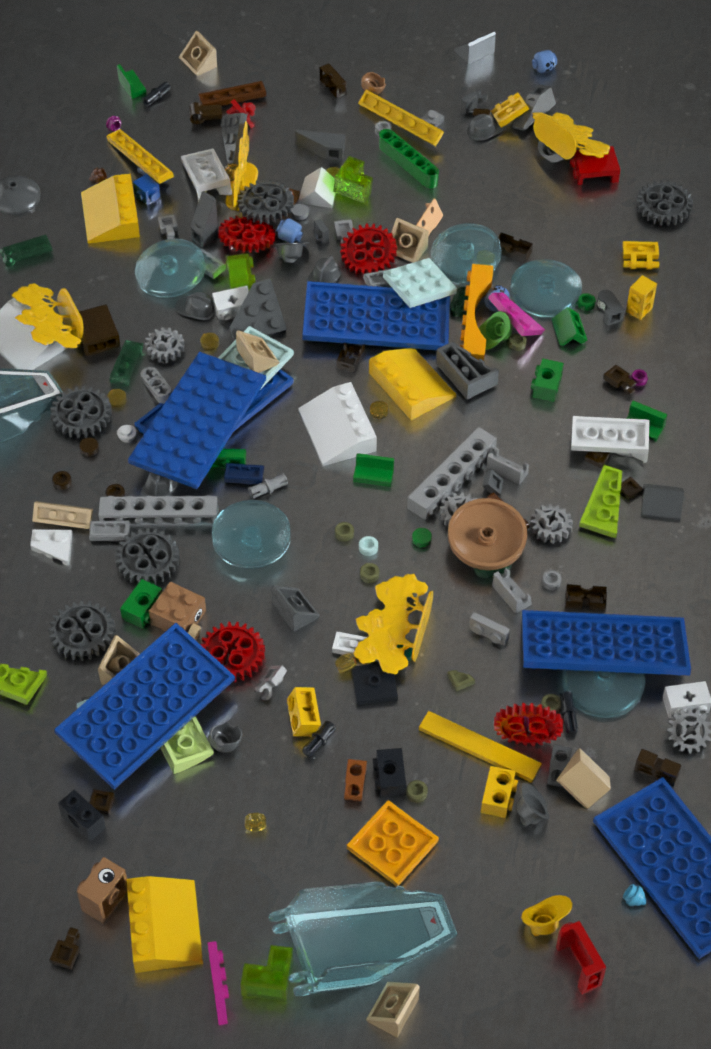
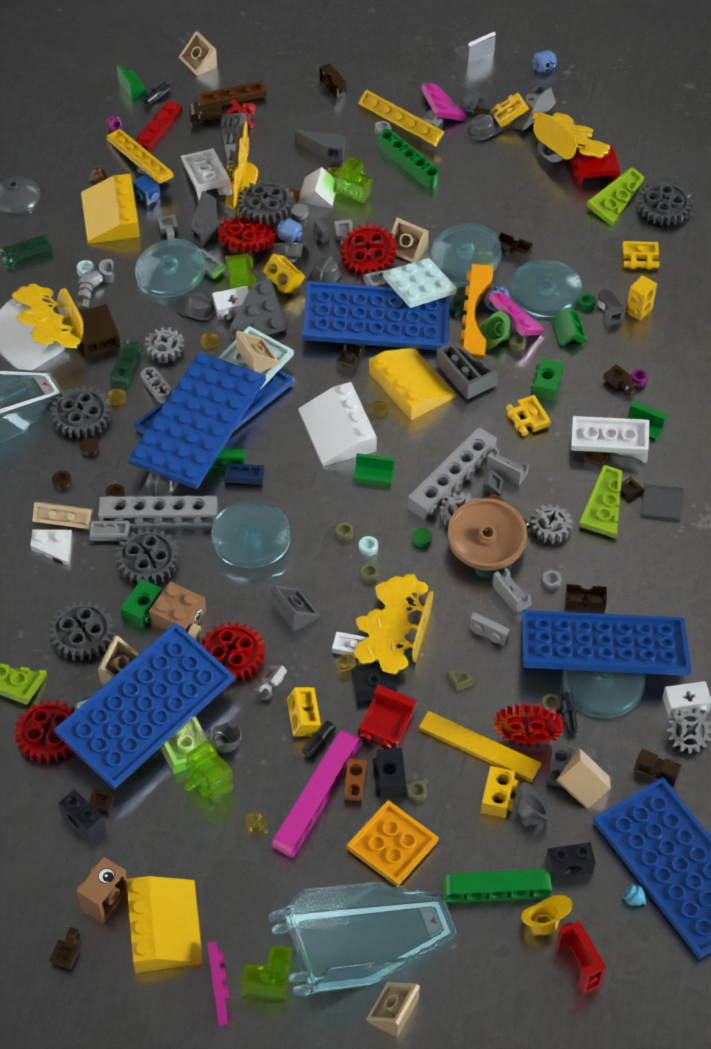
white plate [117,425,136,443] -> none
light grey pin [248,473,288,499] -> none
medium nougat hair [361,72,386,95] -> none
light nougat piece [416,198,443,236] -> none
none -> red gear [14,699,75,764]
none -> light aqua tile [76,260,95,277]
none -> light grey piece [77,259,114,310]
none -> red plate [135,101,183,152]
none -> clear neon green brick [183,740,234,804]
none -> yellow brick [262,254,305,294]
none -> dark pink beam [272,730,361,857]
none -> red panel [357,685,417,749]
none -> dark pink wing [421,83,467,121]
none -> green beam [442,869,552,902]
none -> yellow plate [505,395,551,436]
none -> black brick [545,842,596,880]
none -> lime wing [586,167,645,227]

